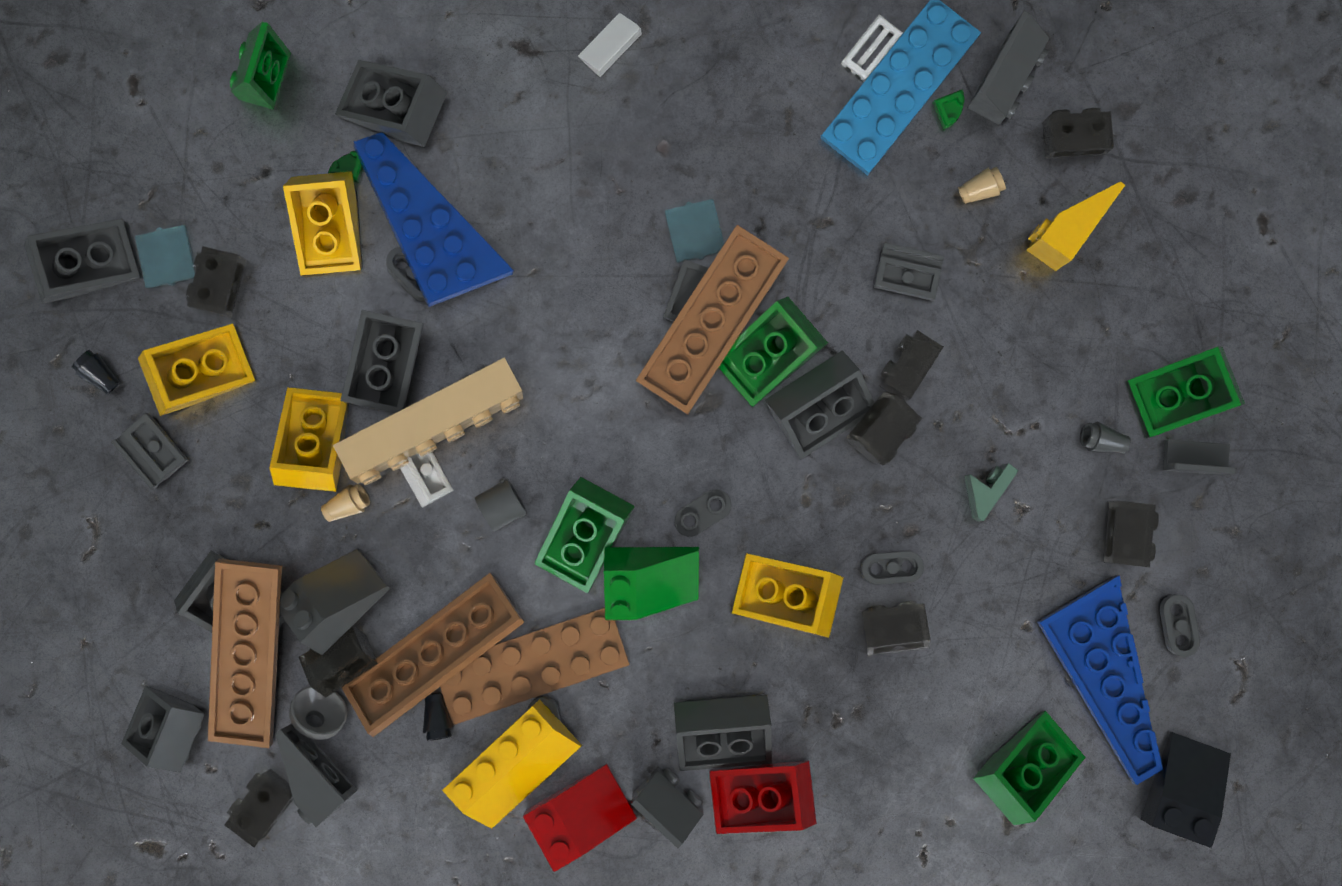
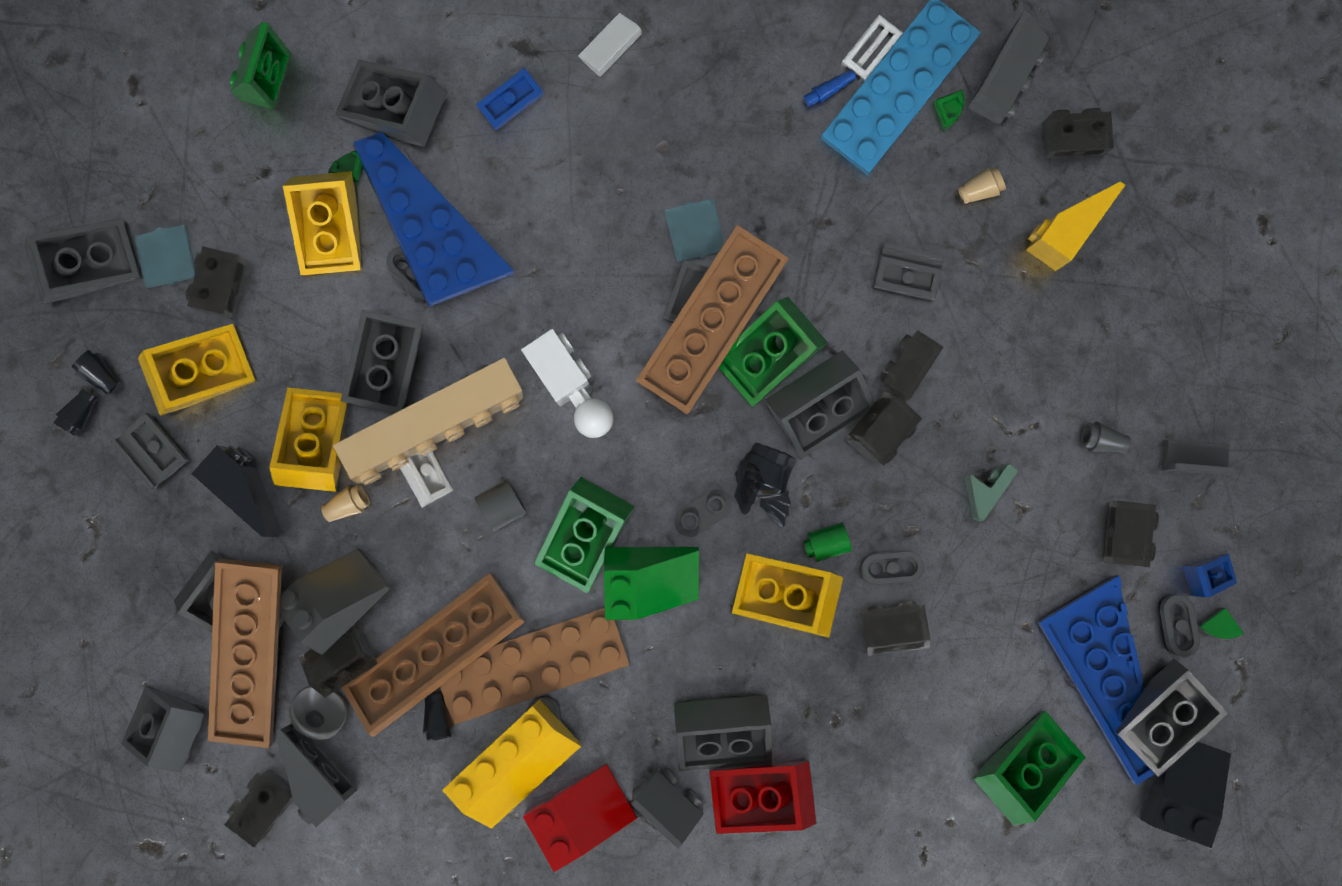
green slope [1128,346,1245,437] -> none
none -> black cone [53,389,98,436]
none -> black slope [191,445,282,537]
none -> blue plate [476,68,544,131]
none -> white brick [521,329,614,438]
none -> black helmet [734,443,797,528]
none -> blue animal [803,70,856,107]
none -> green brick [803,522,852,562]
none -> dark grey slope [1116,659,1229,777]
none -> blue slope [1182,554,1237,598]
none -> green tile [1198,608,1244,639]

